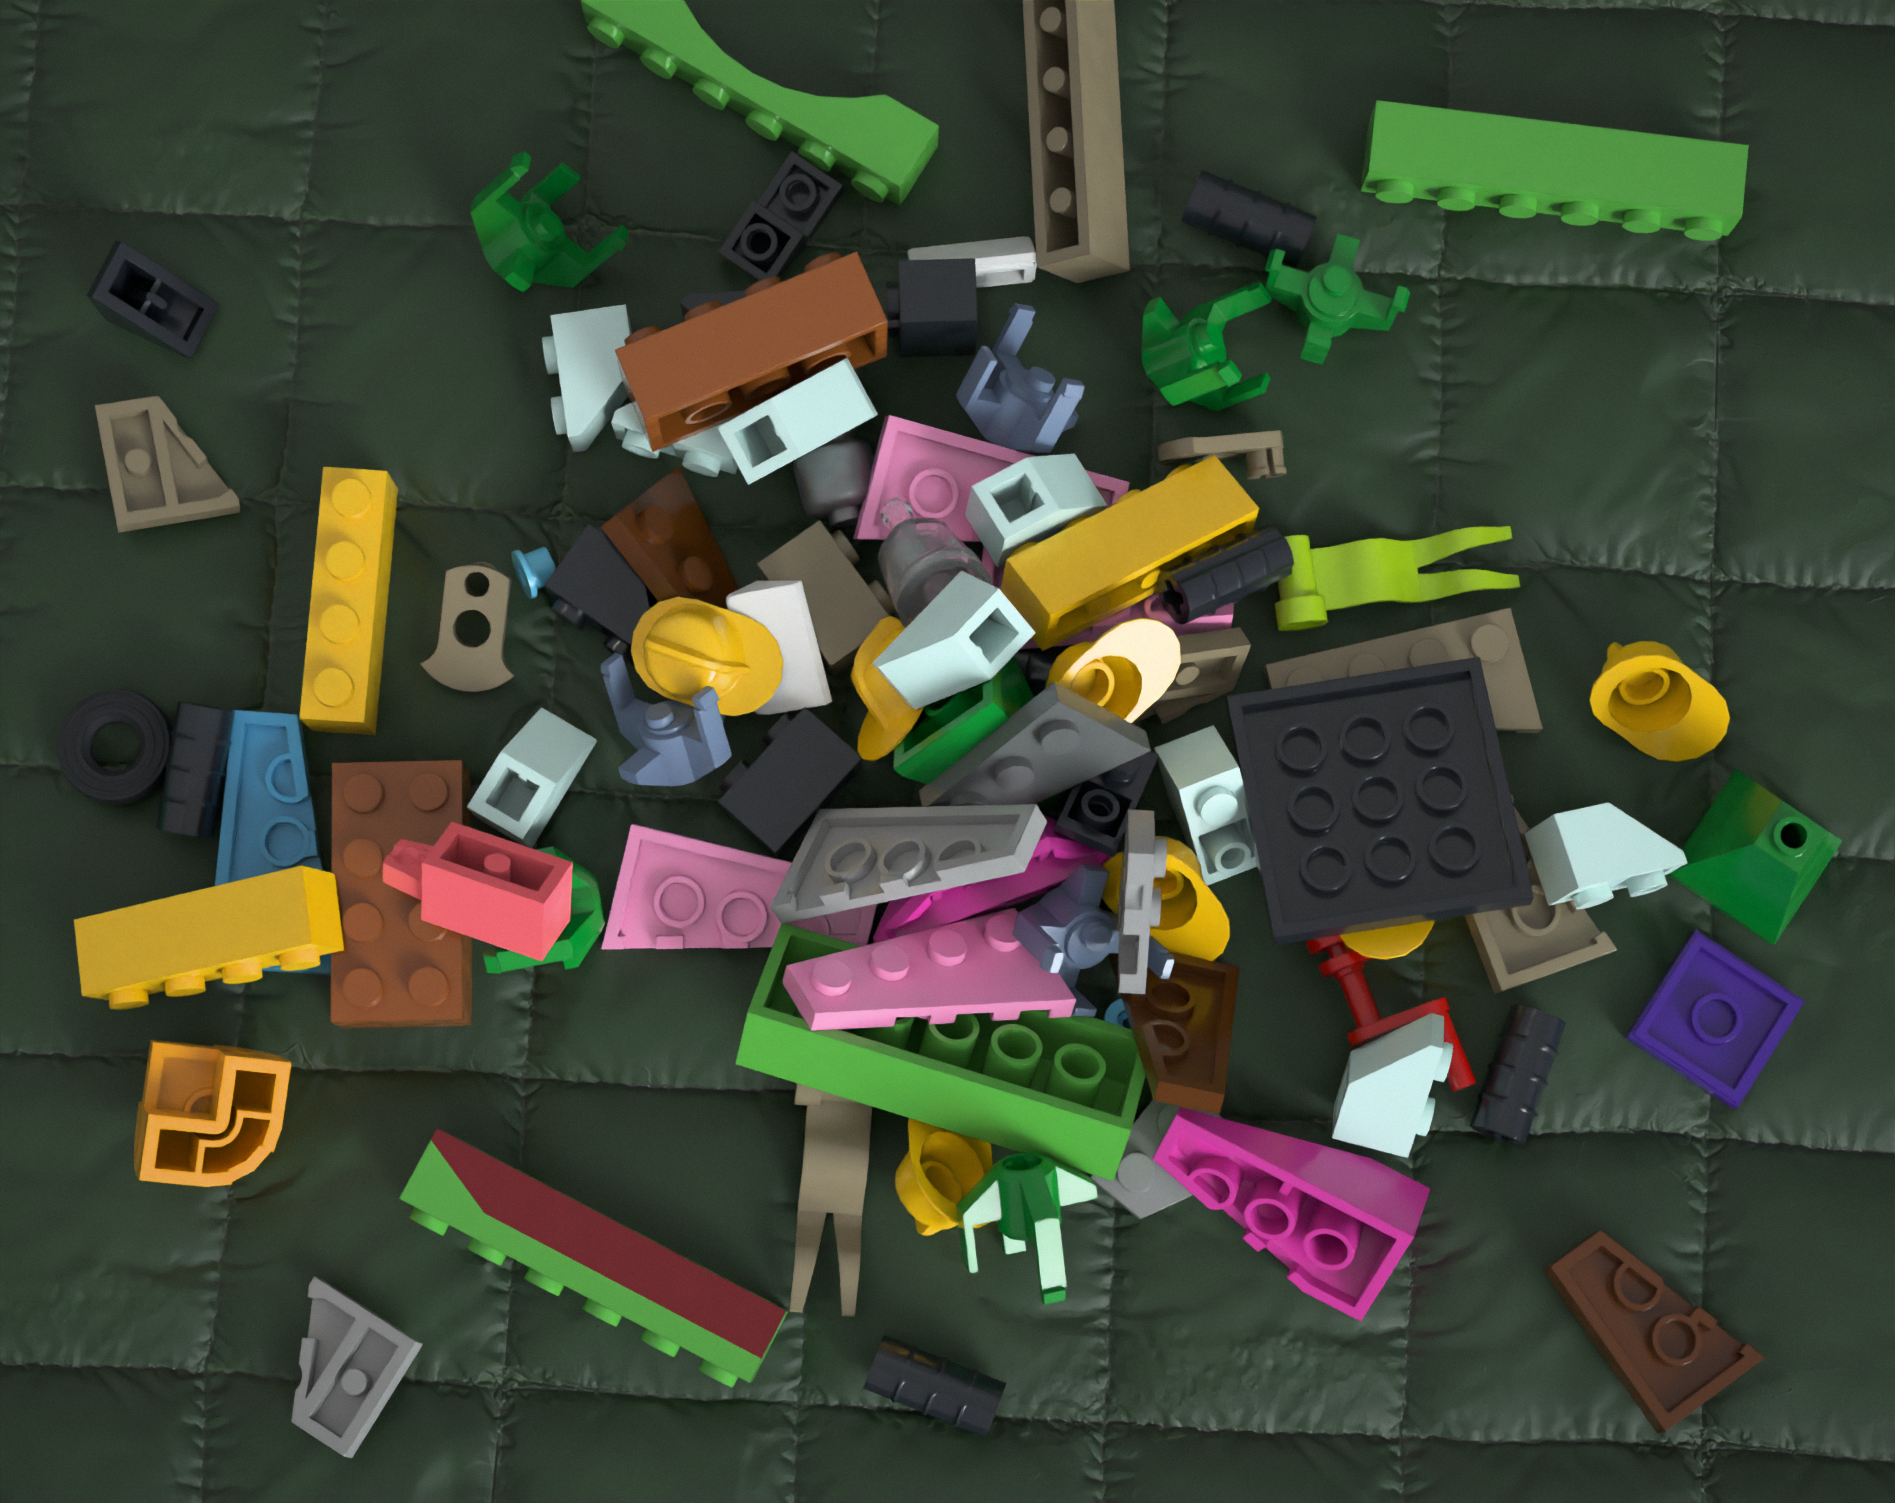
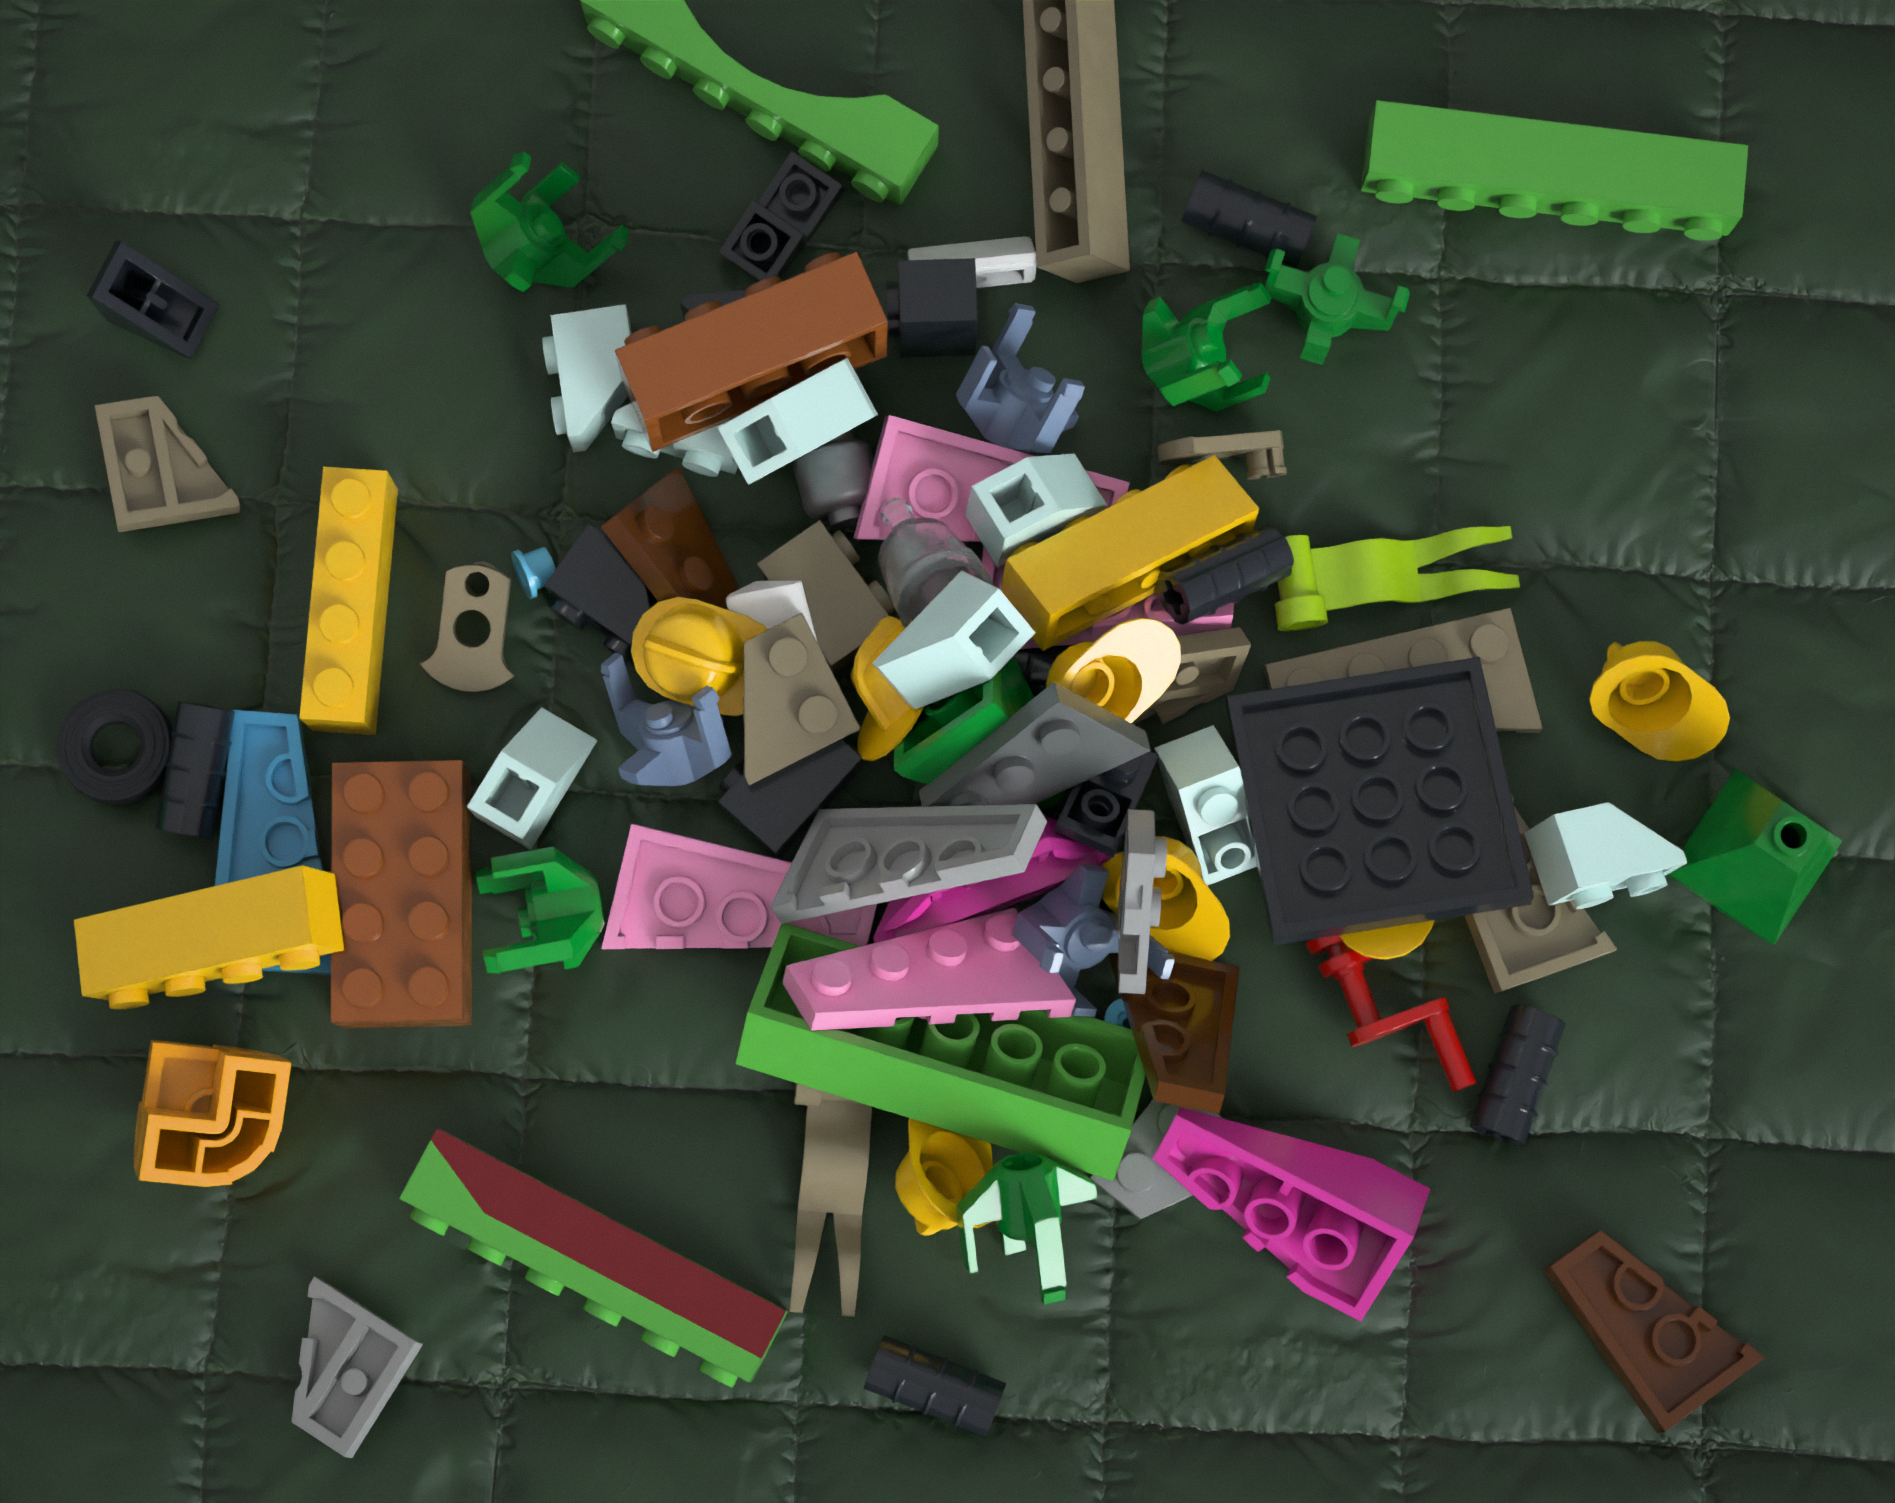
coral hinge [383,822,573,961] -> none
light aqua slope [1332,1013,1453,1158] -> none
dark purple tile [1624,930,1805,1109] -> none
none -> dark tan wing [743,613,860,785]

